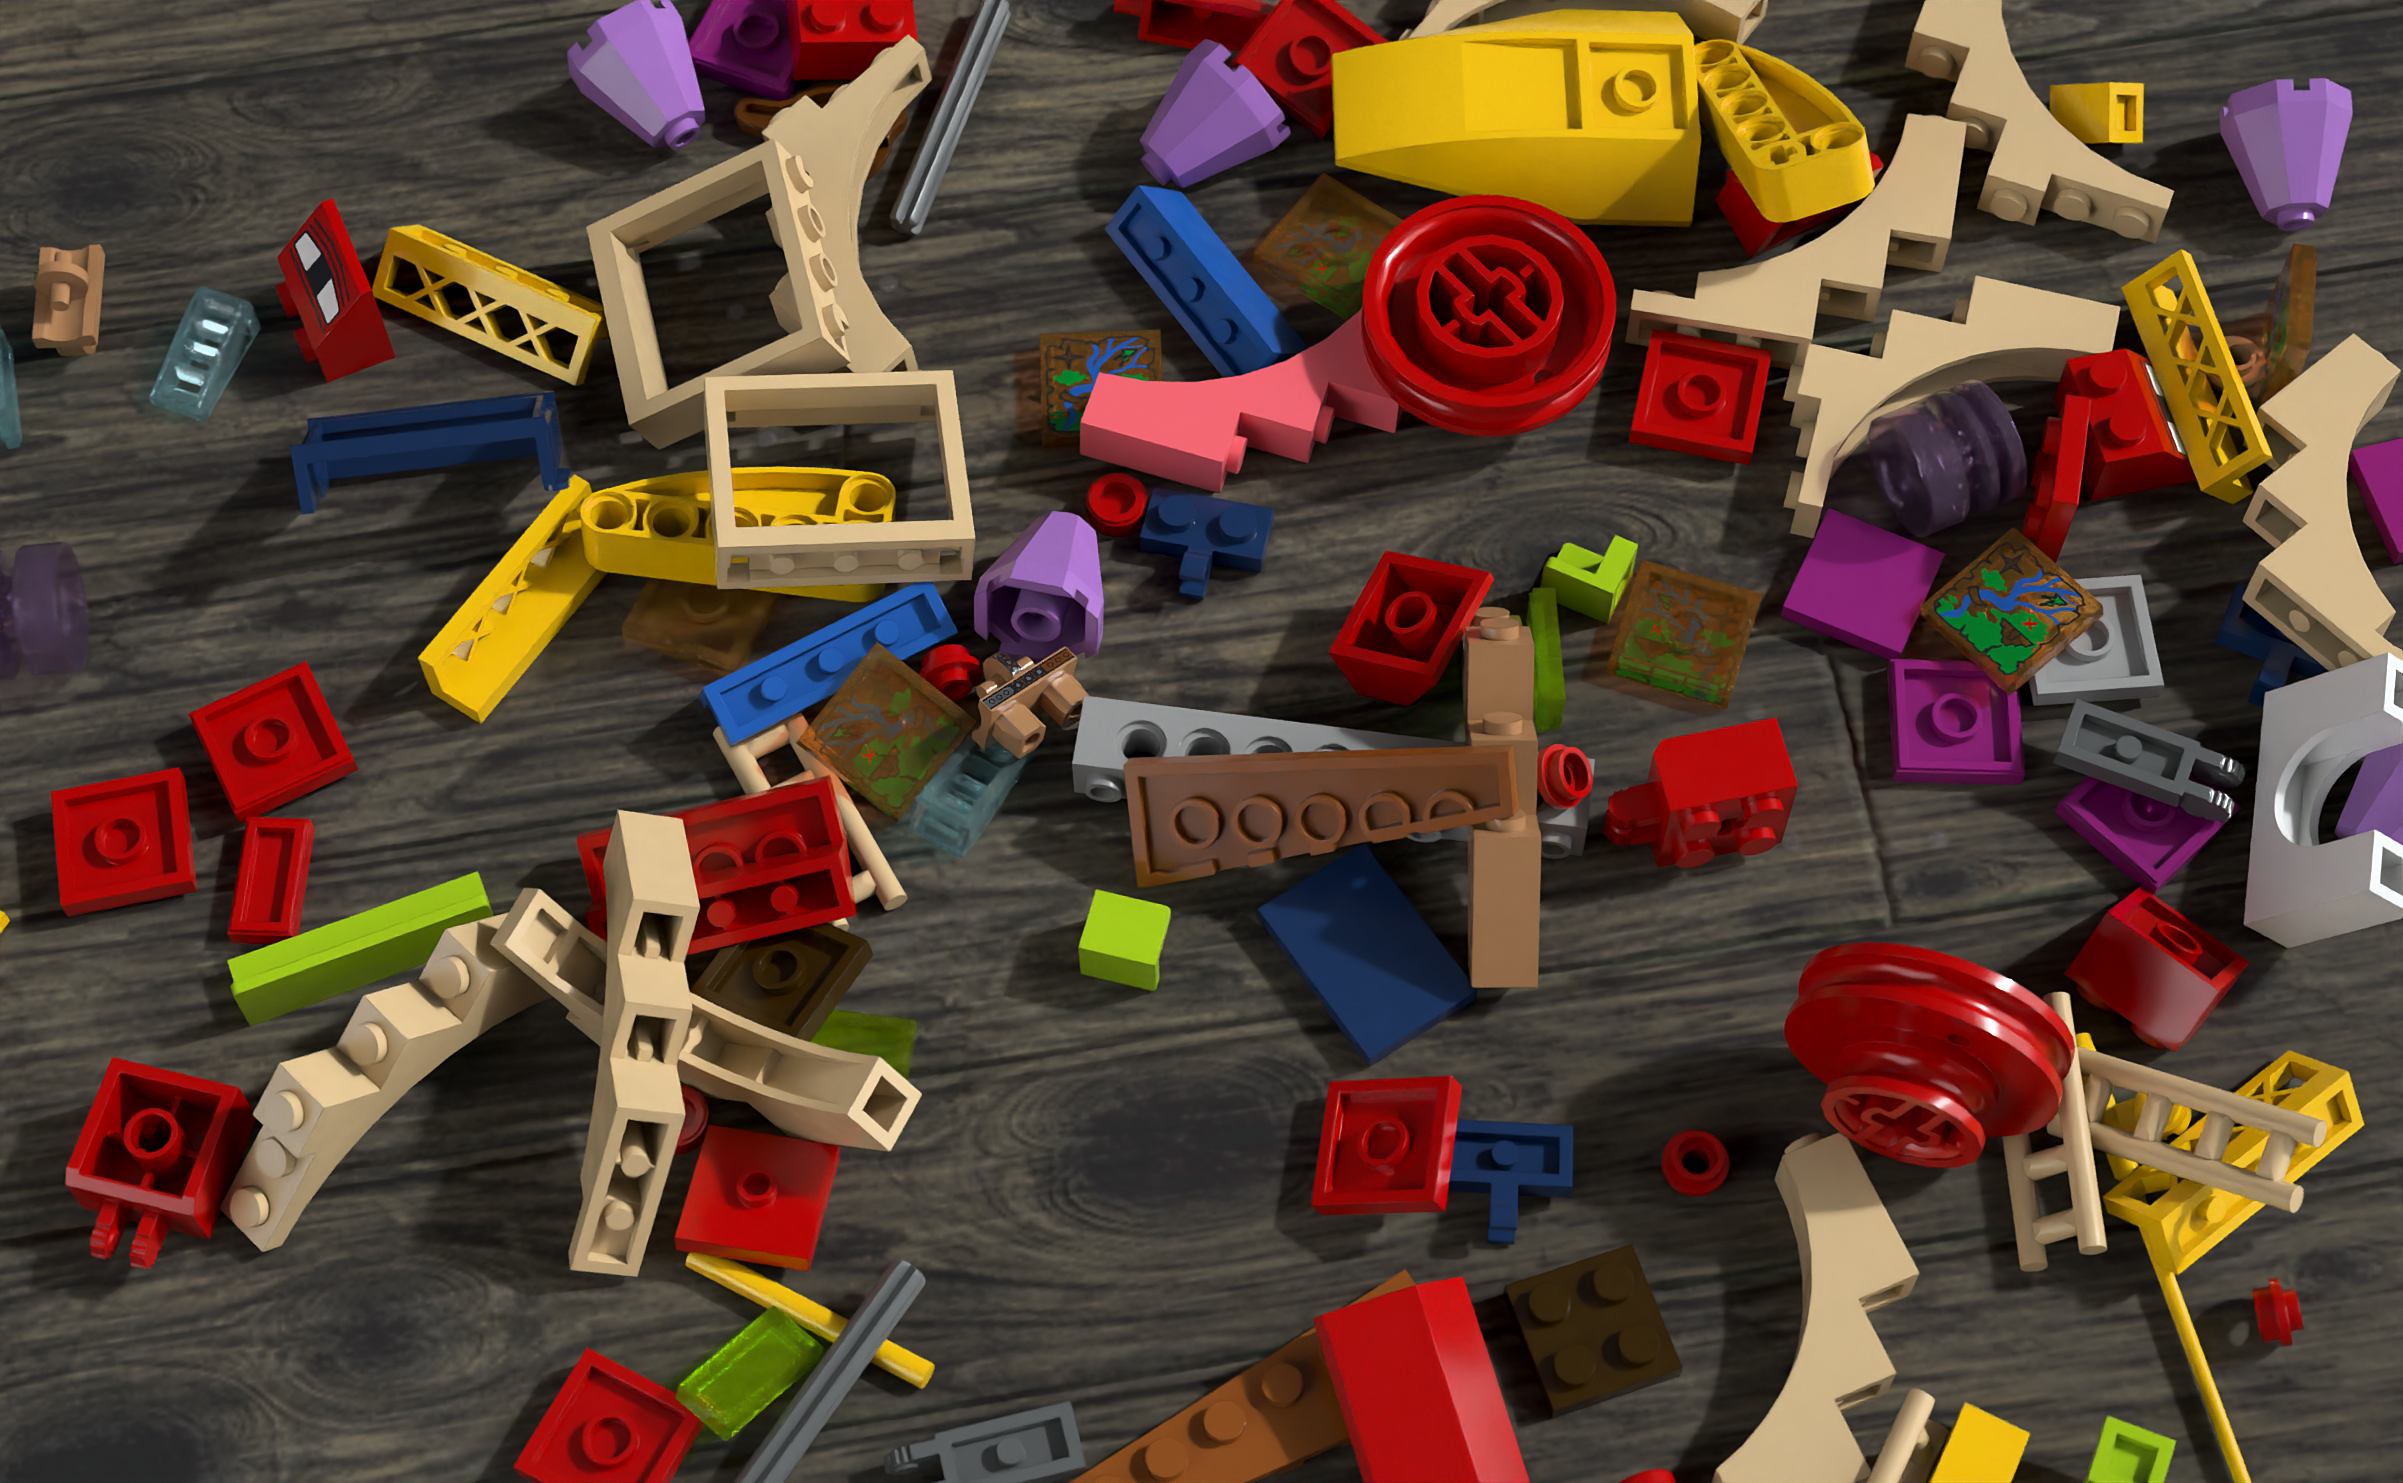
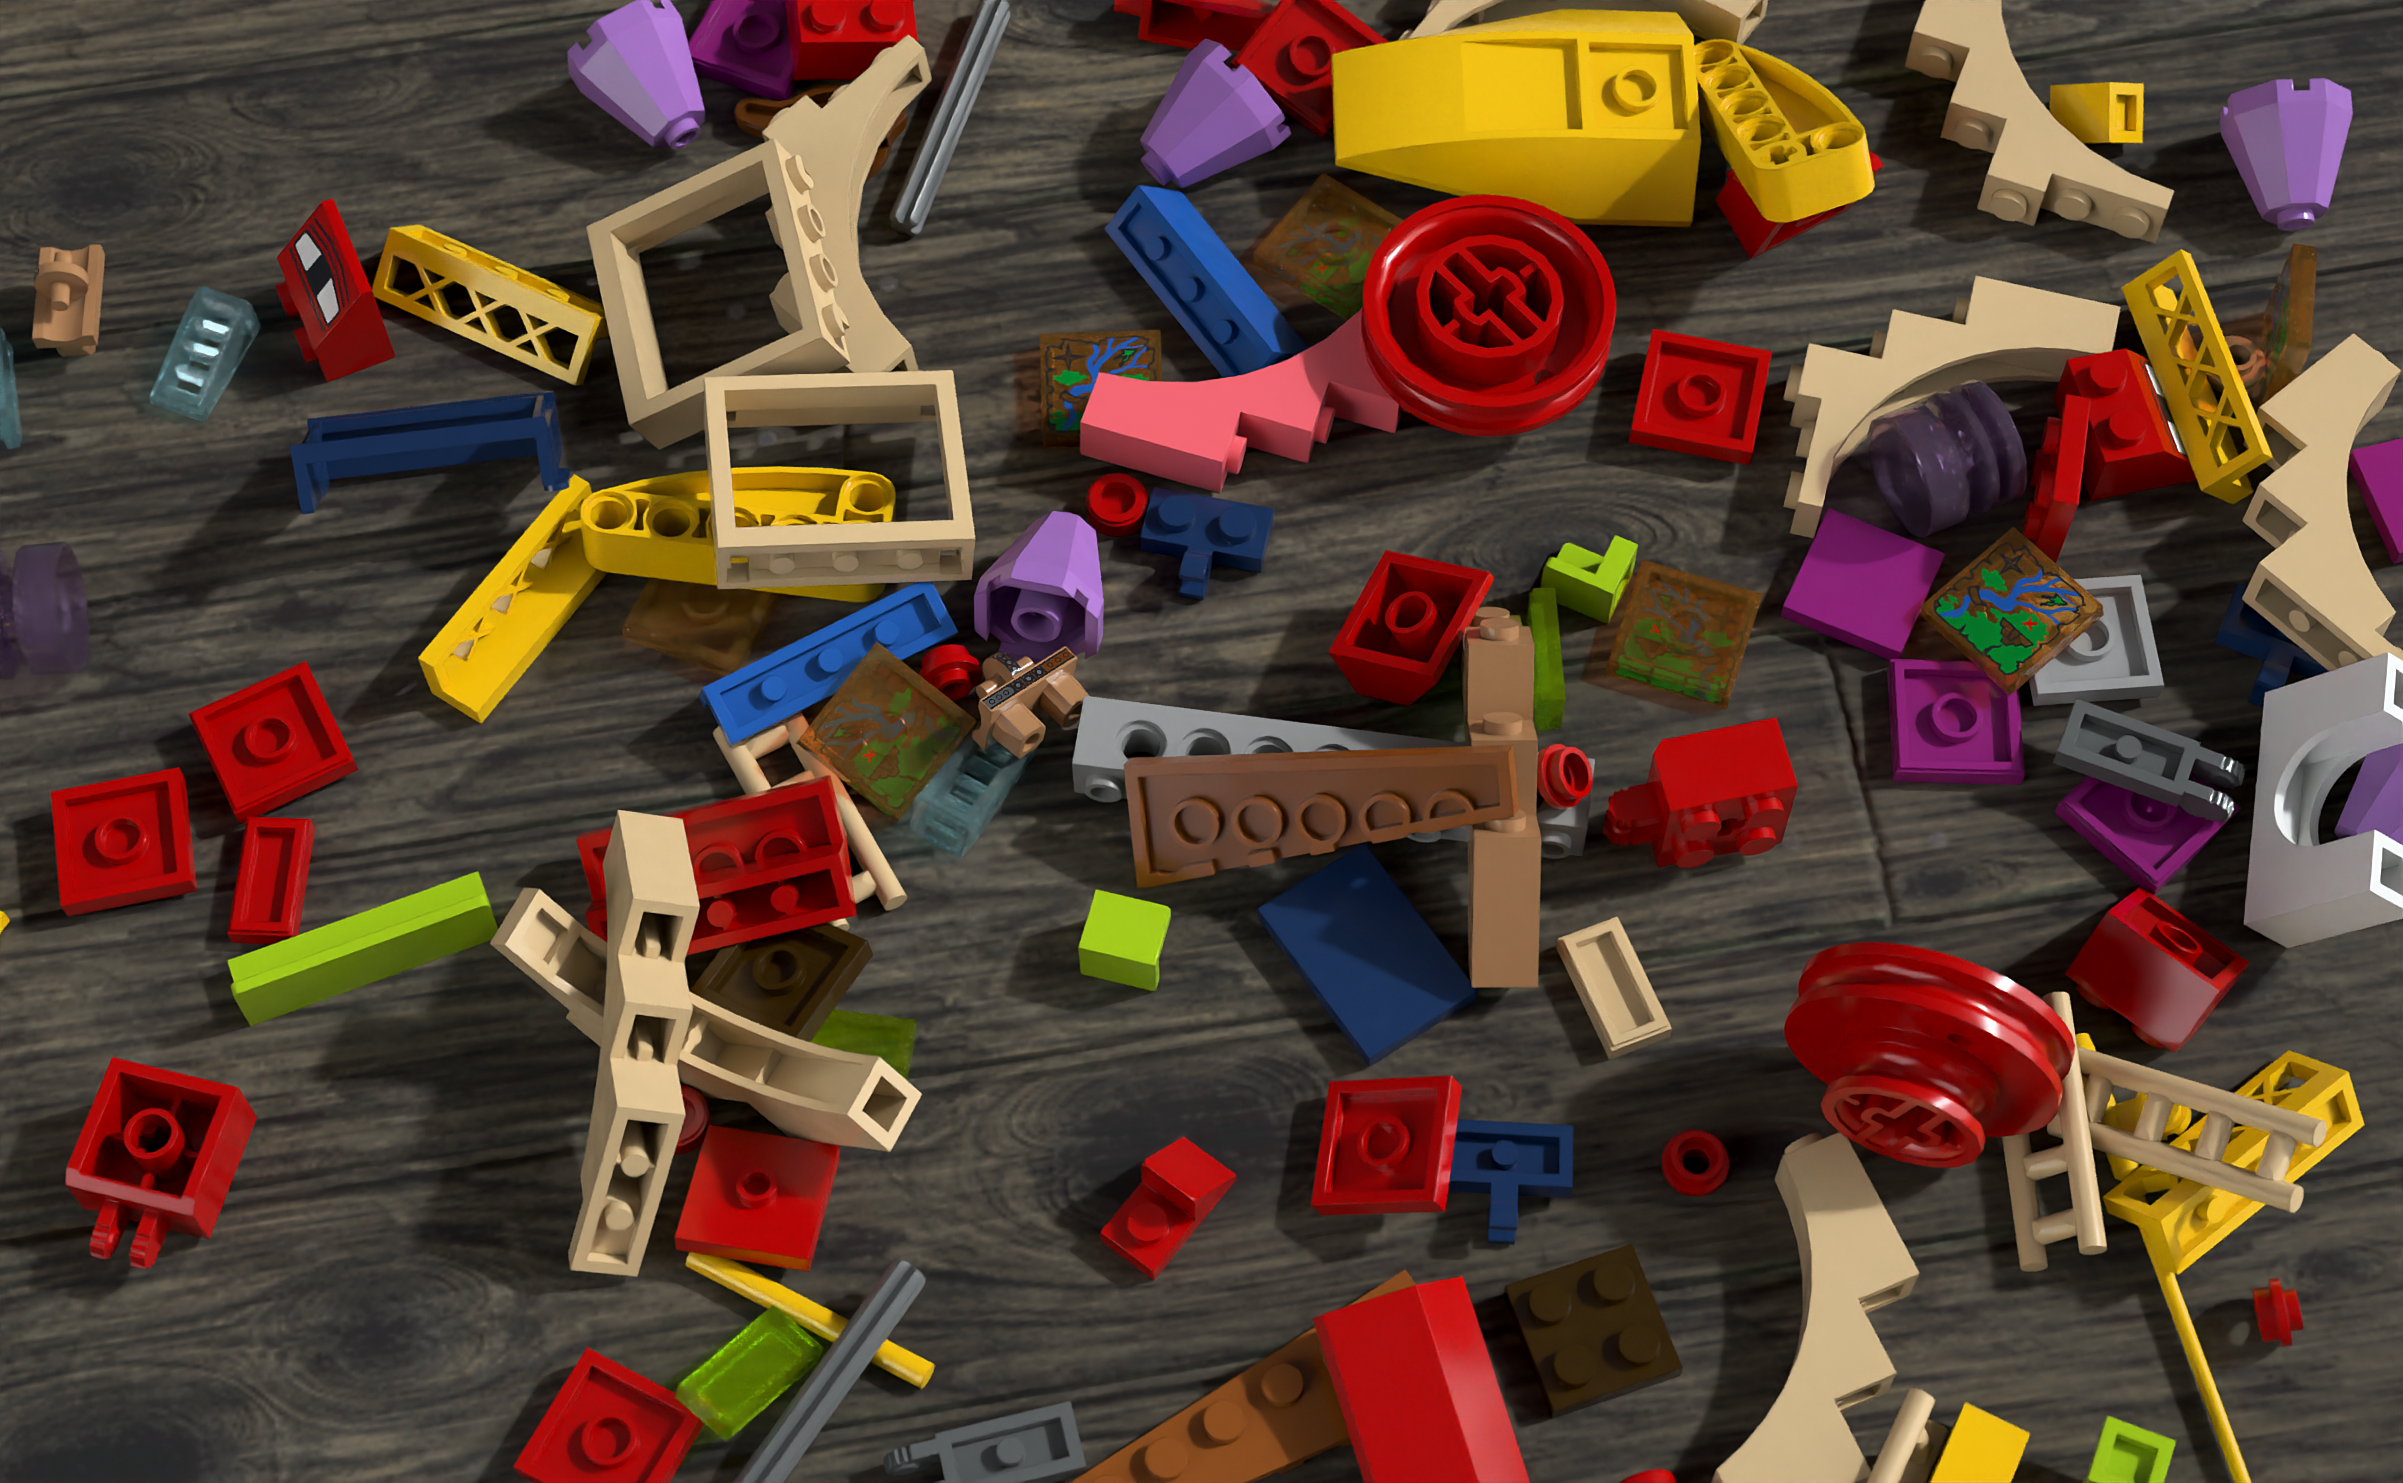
tan arch [220,912,553,1252] -> none
tan arch [1625,113,1967,370] -> none
none -> red slope [1100,1136,1237,1280]
none -> tan tile [1556,916,1672,1060]

